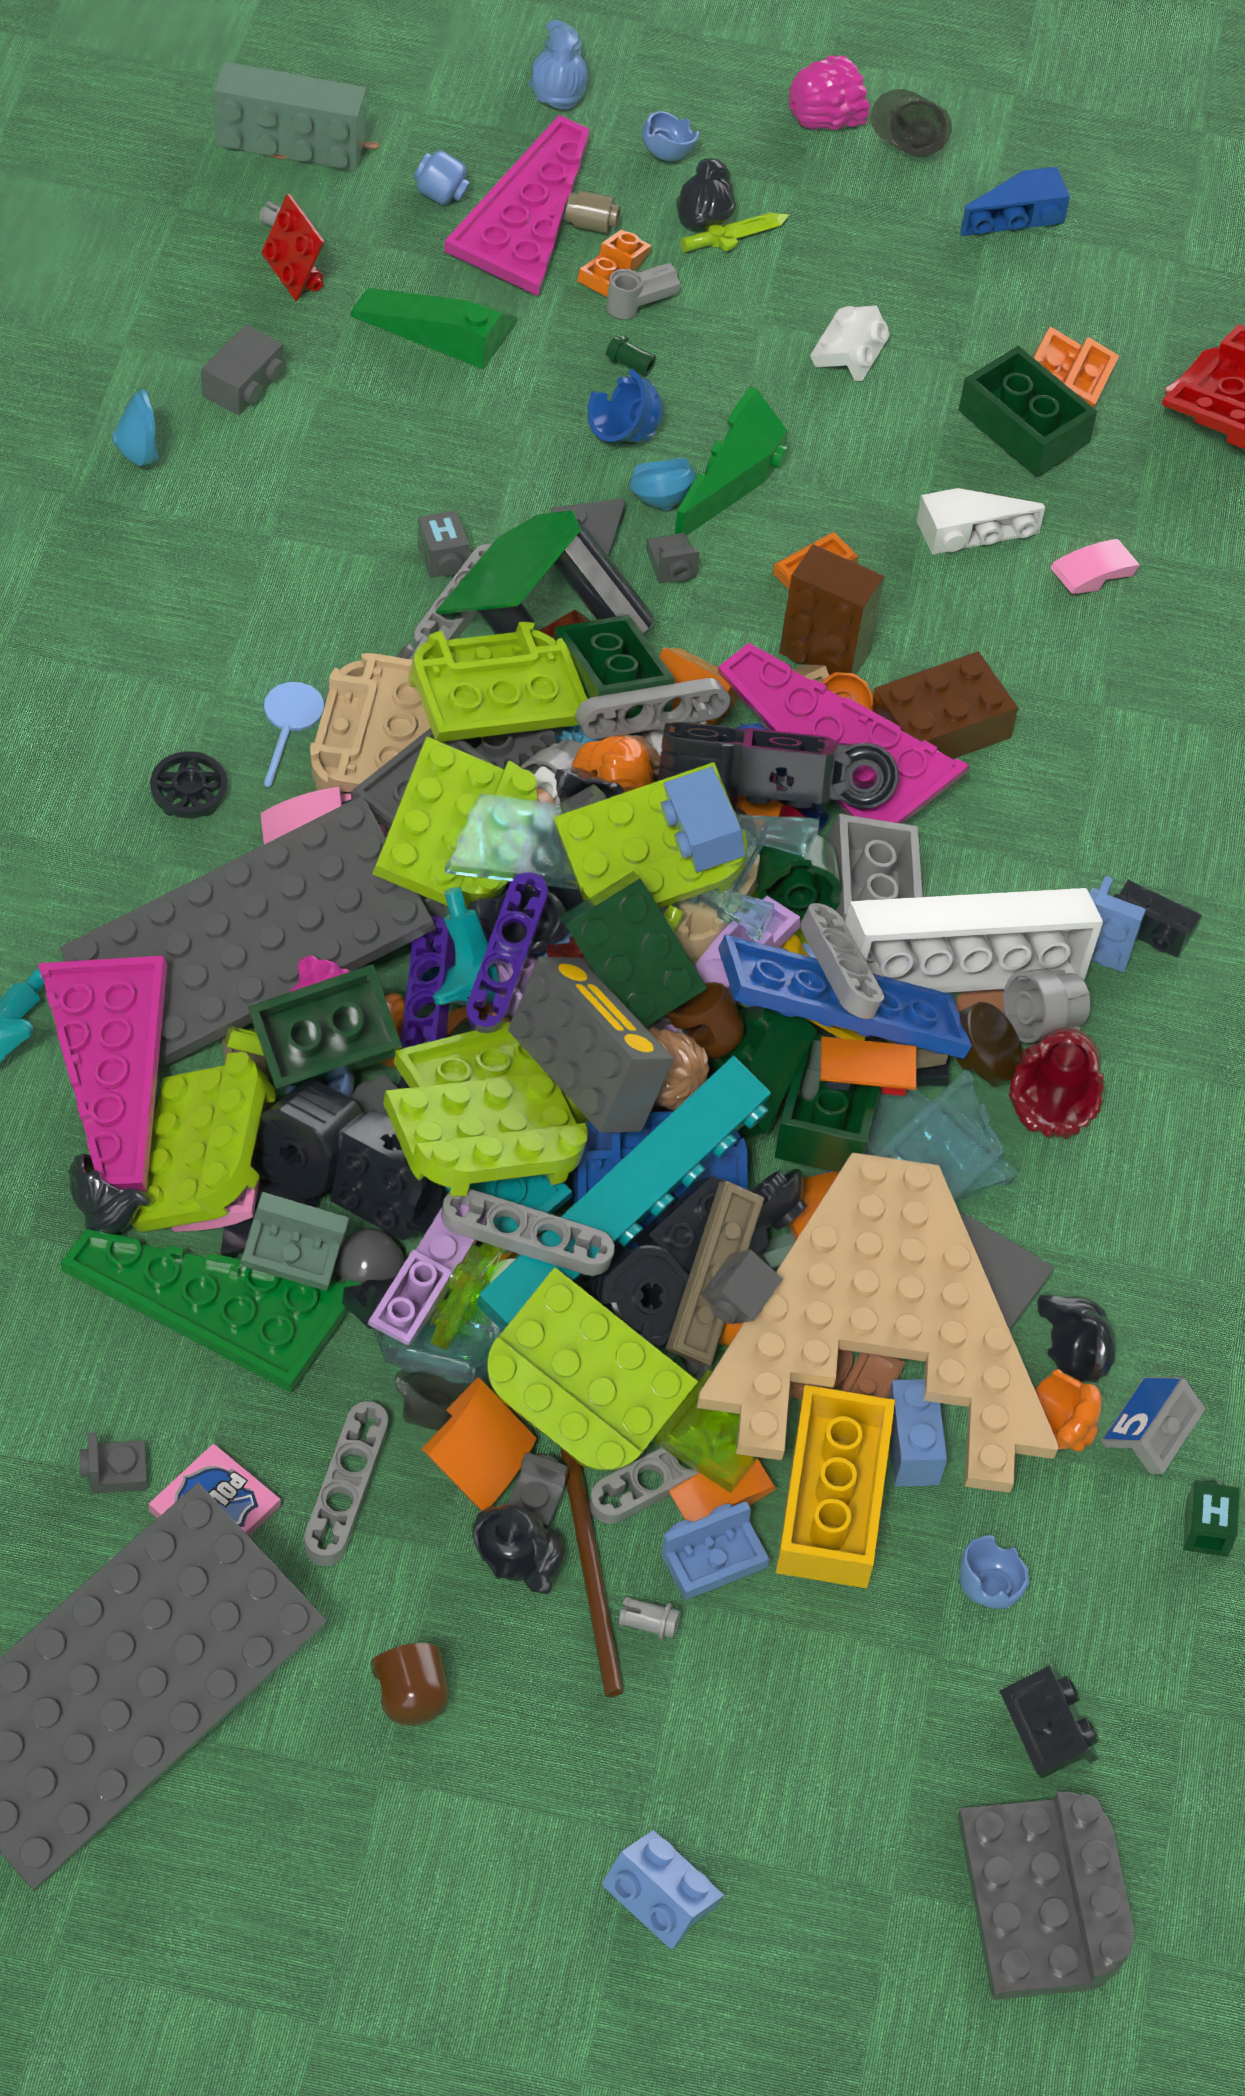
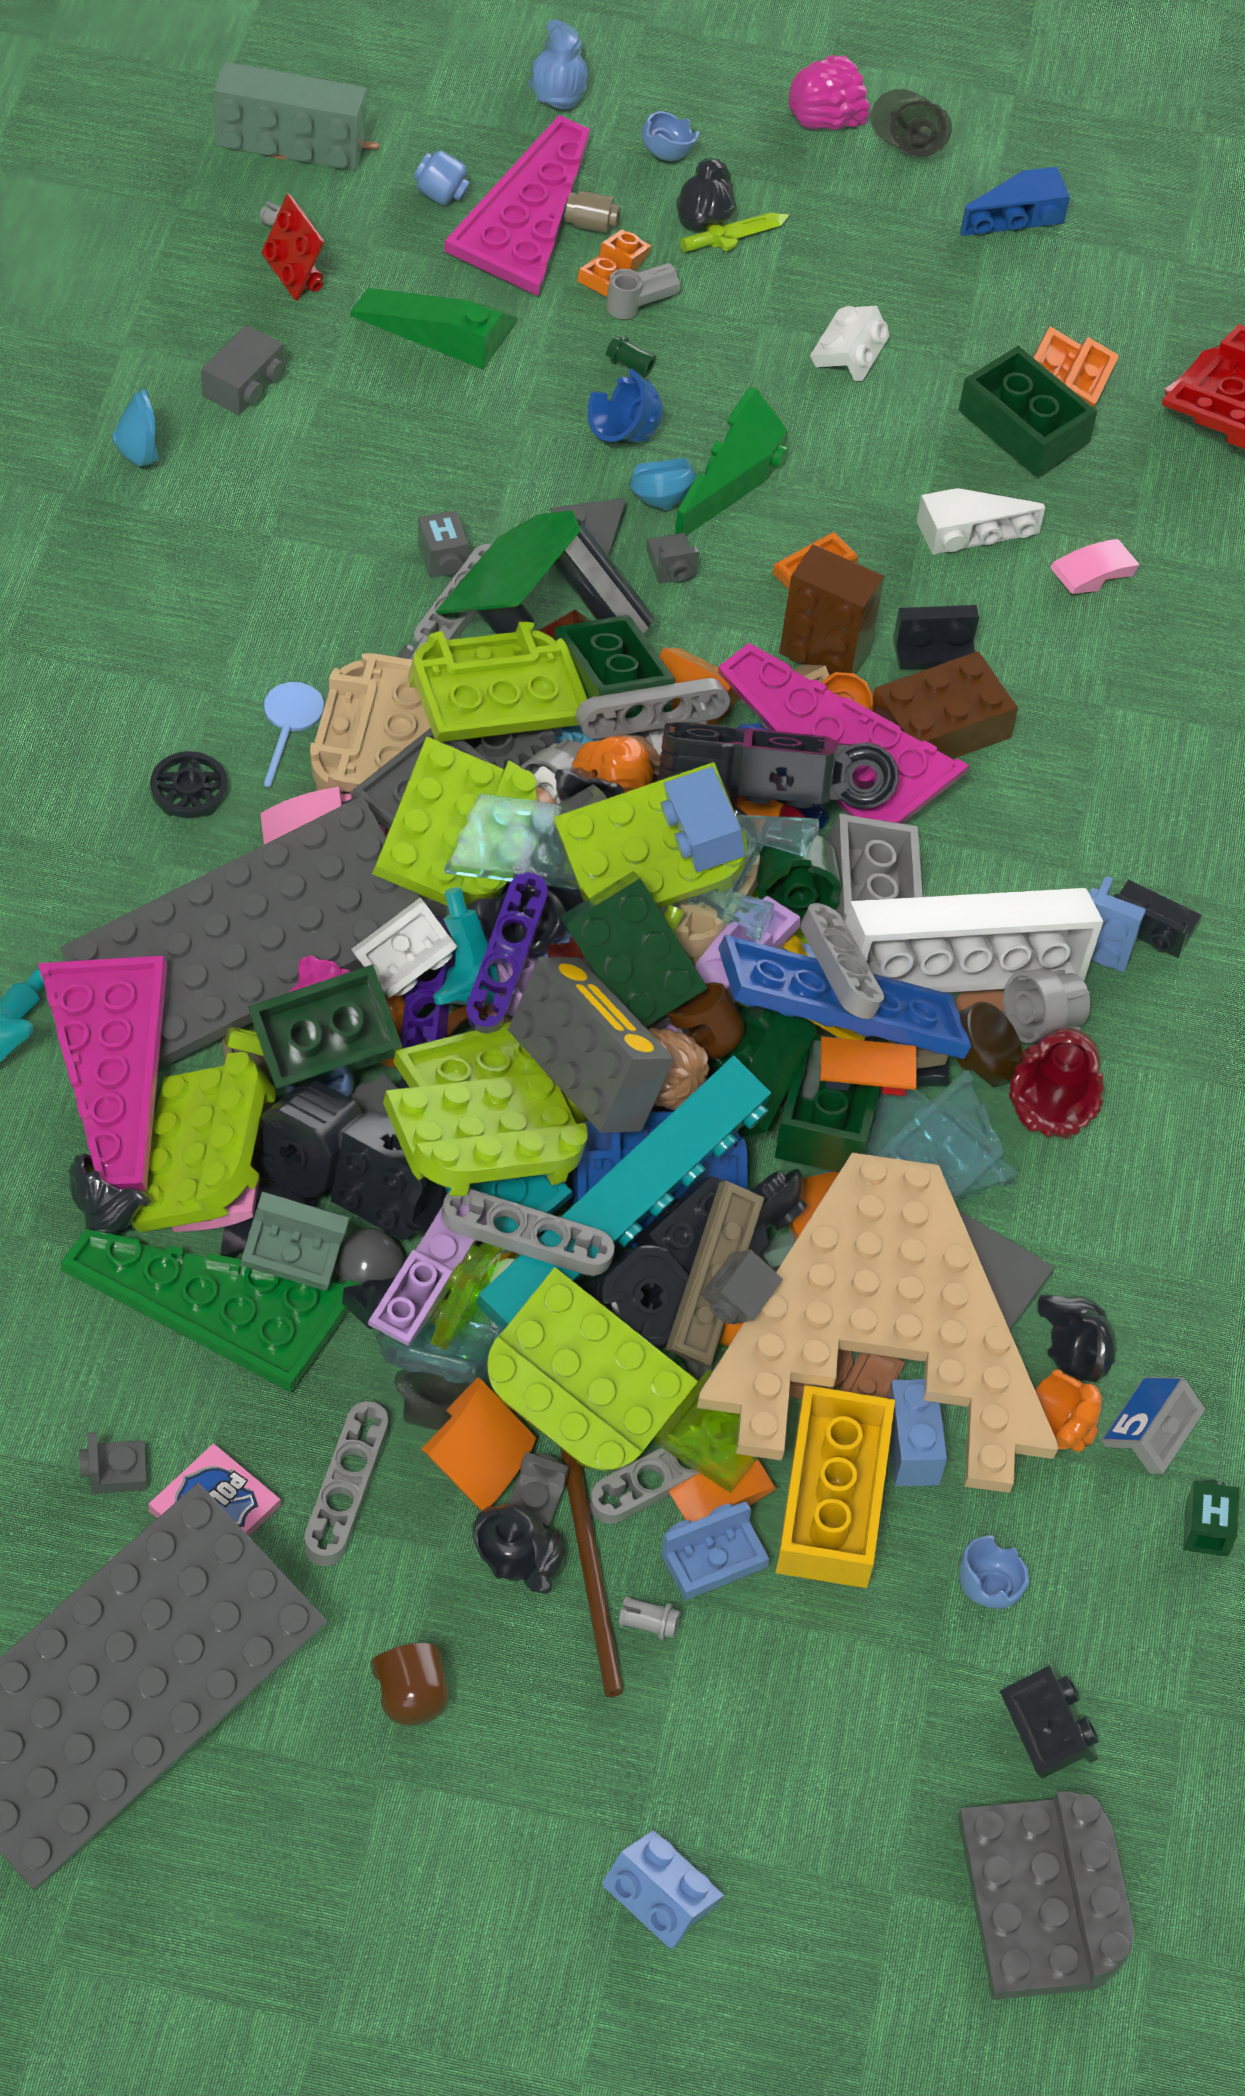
none -> white bracket [351,898,457,998]
none -> black bracket [893,605,979,669]

